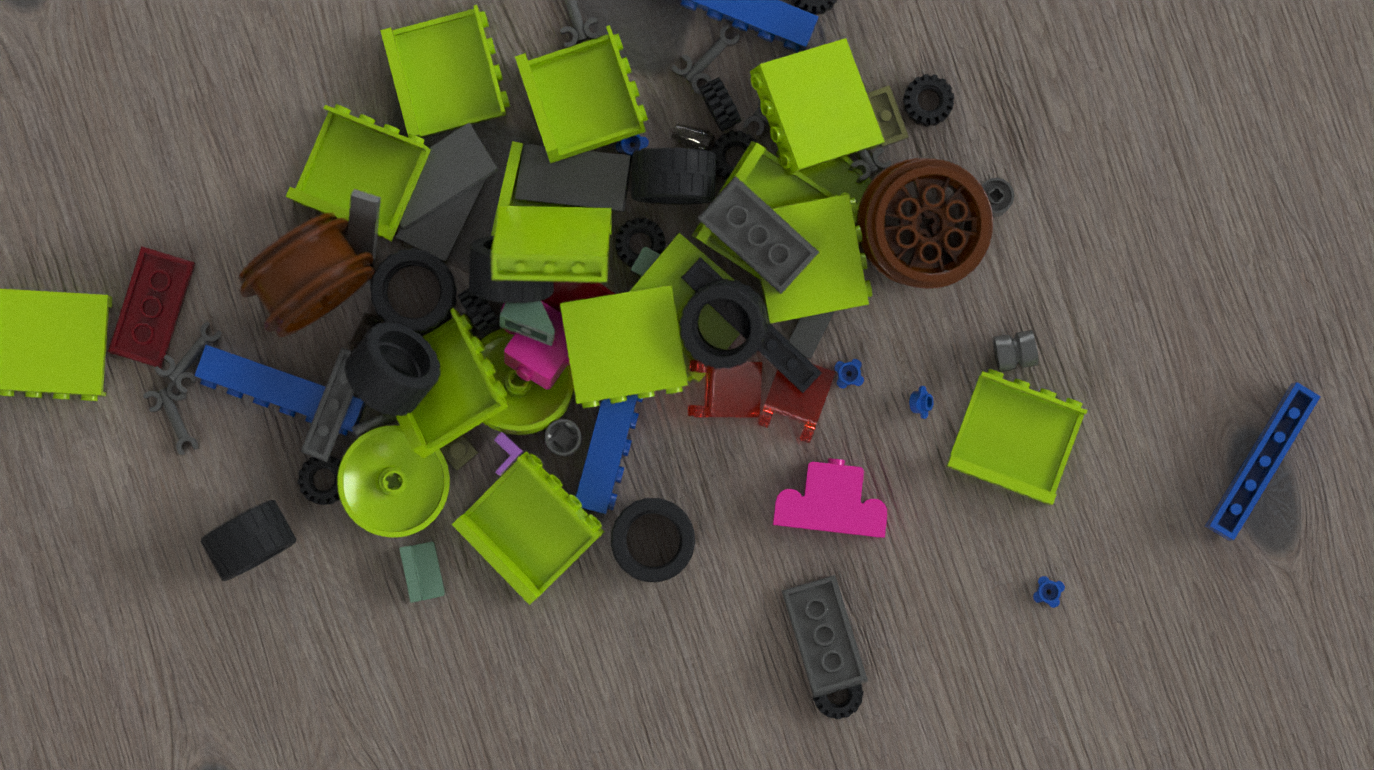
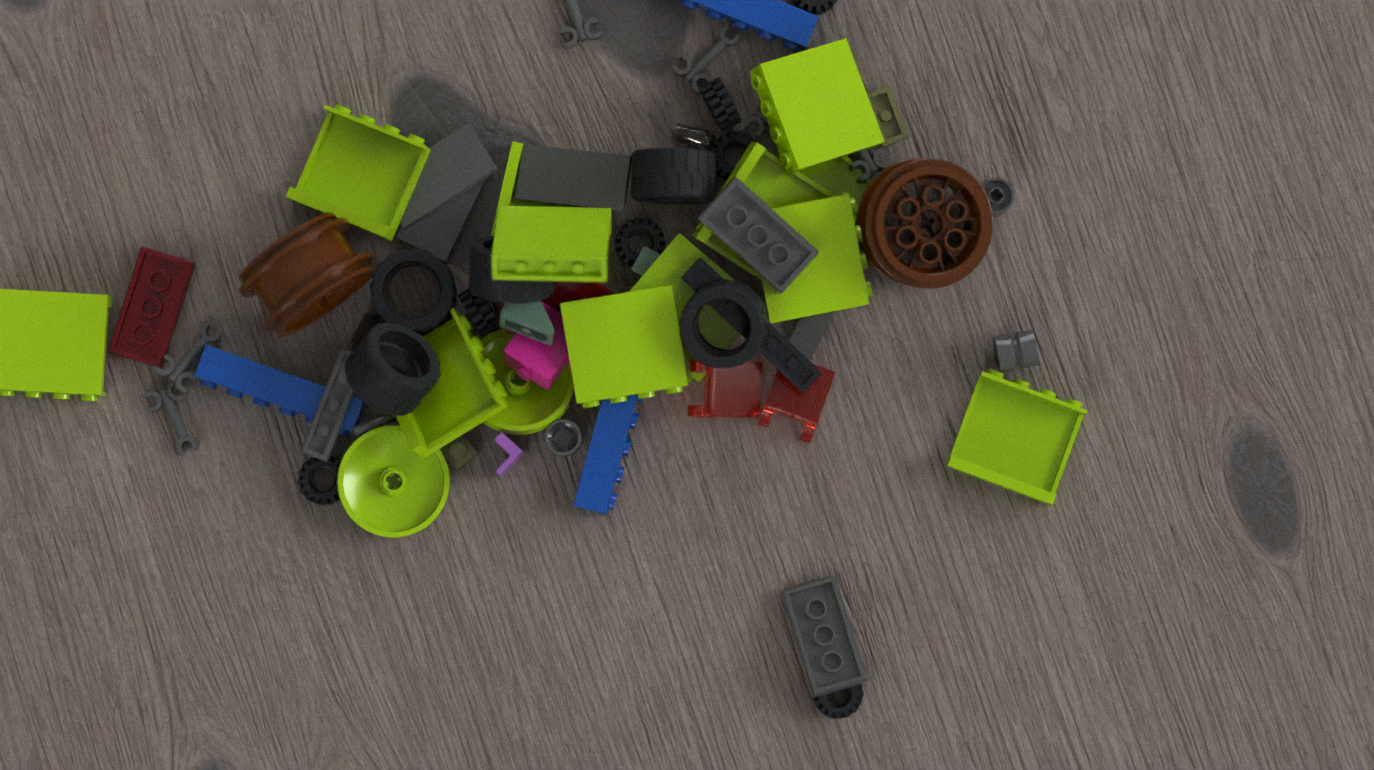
black tyre [200,500,297,581] -> none
dark grey tile [347,189,381,285] -> none
lime panel [380,5,510,138] -> none
sand green panel [399,541,445,603] -> none
lime panel [452,452,604,605] -> none
lime panel [515,25,648,164] -> none
black tyre [611,498,695,582] -> none
blue plate [616,135,649,157] -> none
dark pink brick [773,458,887,538] -> none
blue plate [834,359,864,389] -> none
black tyre [903,74,954,127] -> none
blue plate [909,386,934,419] -> none
blue plate [1033,576,1065,608] -> none
blue brick [1205,382,1321,541] -> none

